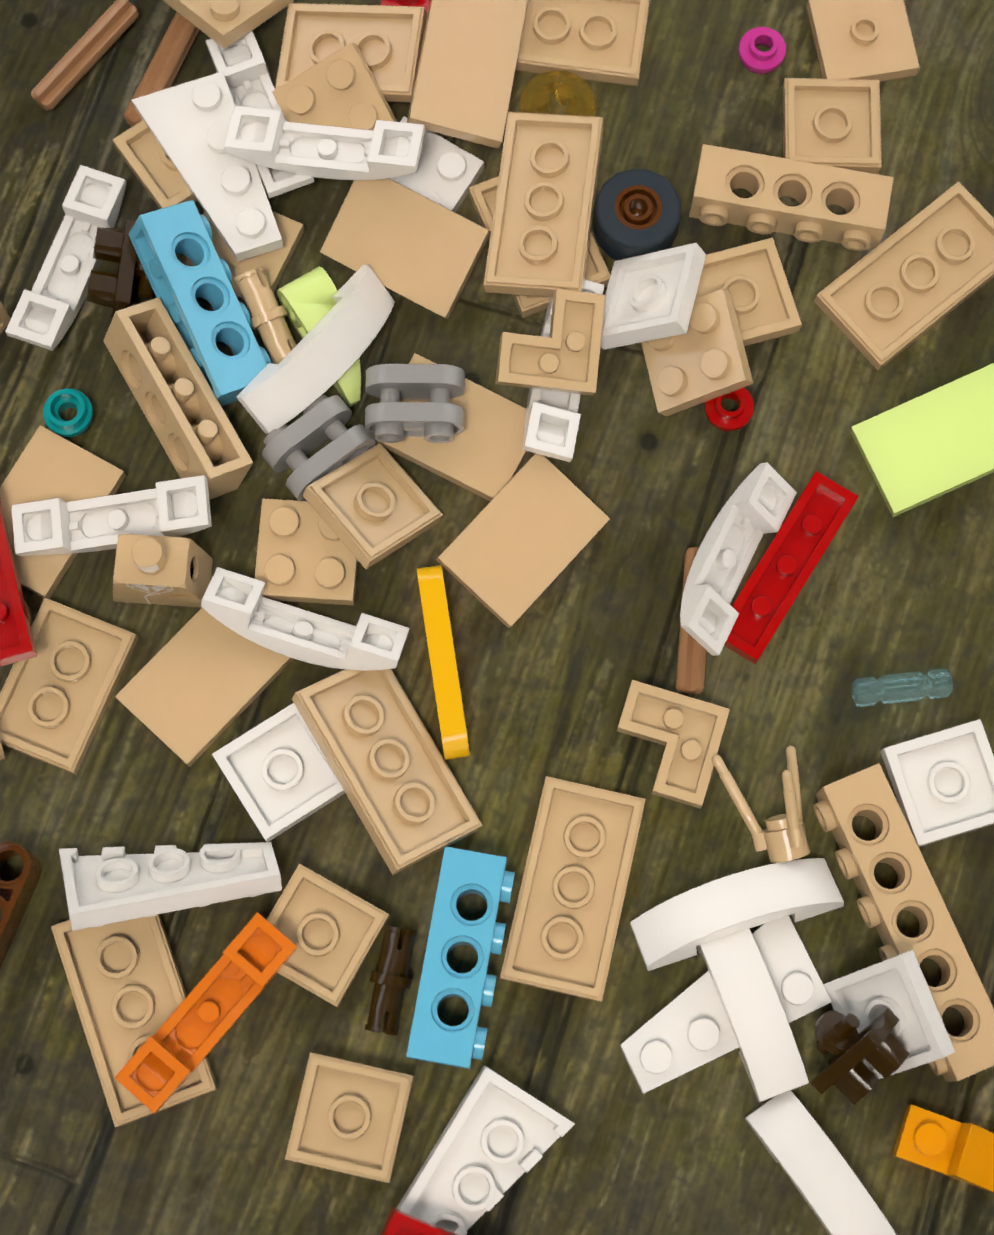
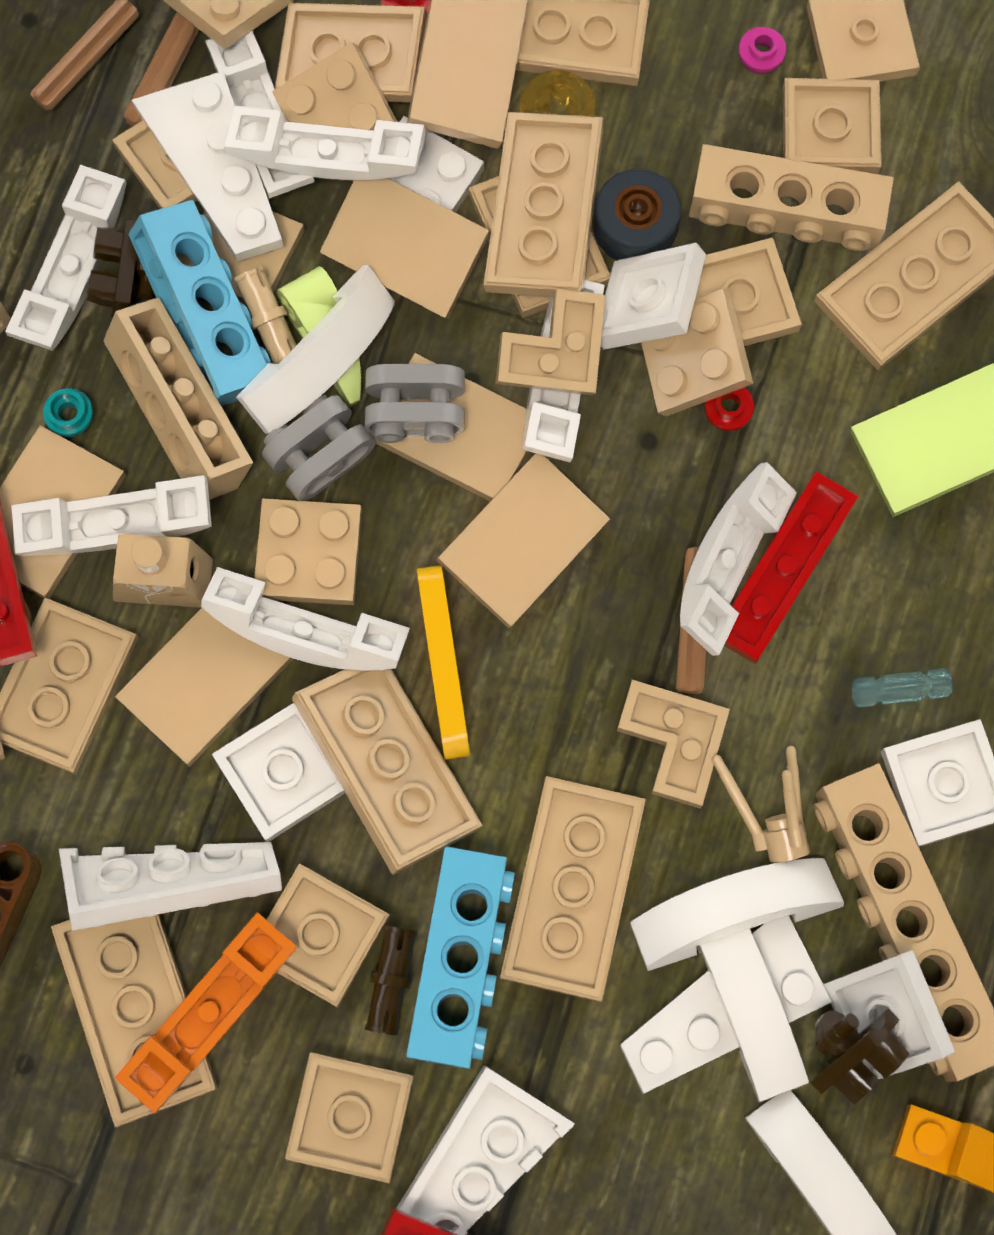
tan tile [303,443,443,569] -> none

